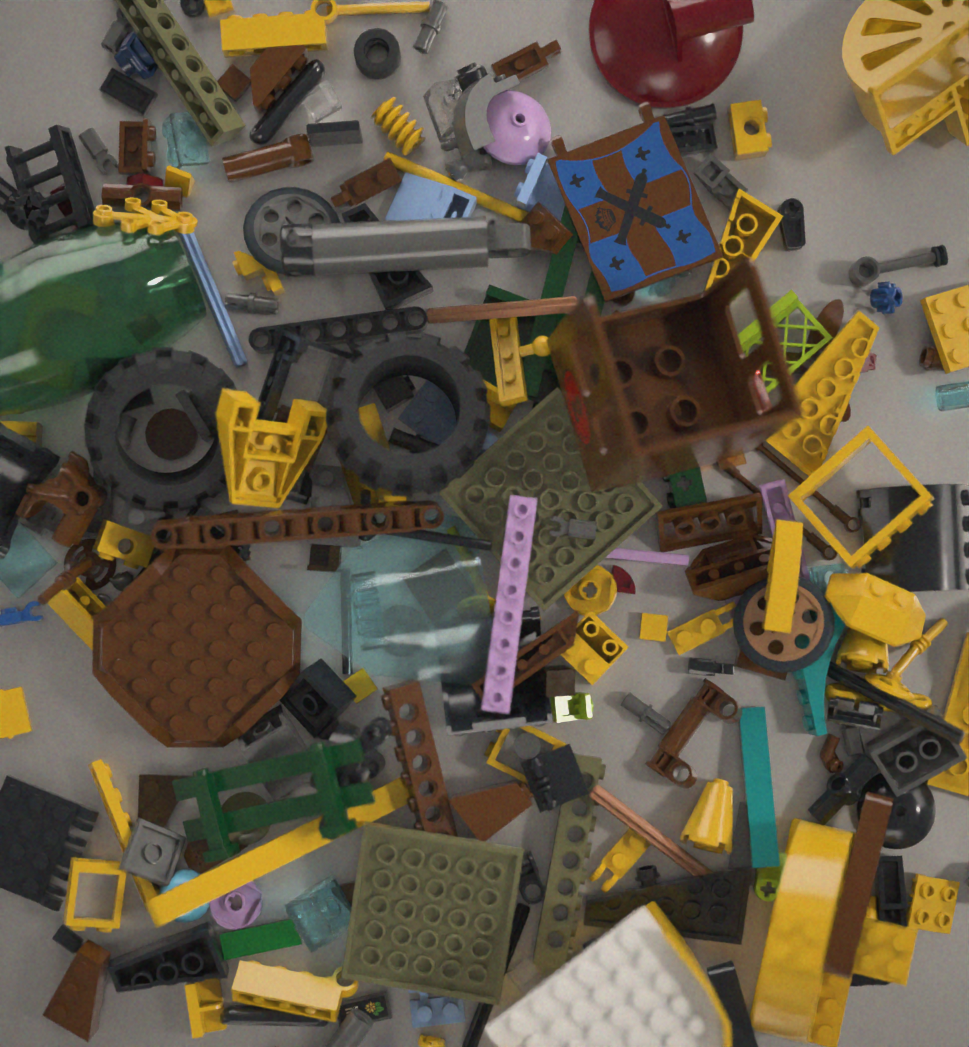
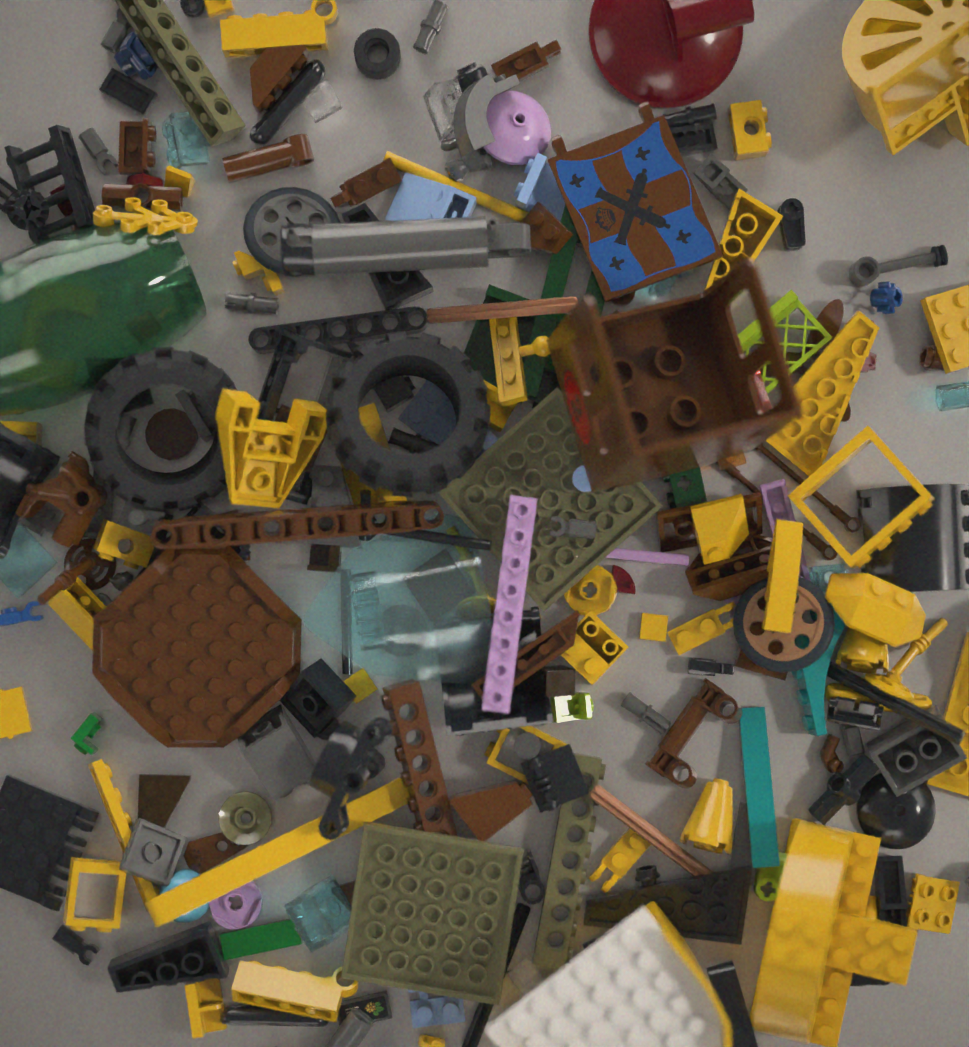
reddish brown wedge [43,939,111,1042] -> none
dark green fence [172,739,376,863] -> none
light blue axle [179,232,248,368] -> none
reddish brown tile [217,64,251,102] -> none
black tile [306,120,363,147] -> none
yellow bar [327,2,430,16] -> none
yellow piece [371,97,426,156] -> none
reddish brown beam [823,792,894,979] -> none
none -> green bracket [70,712,103,755]
none -> light blue tile [572,465,591,492]
none -> yellow slope [690,493,749,565]

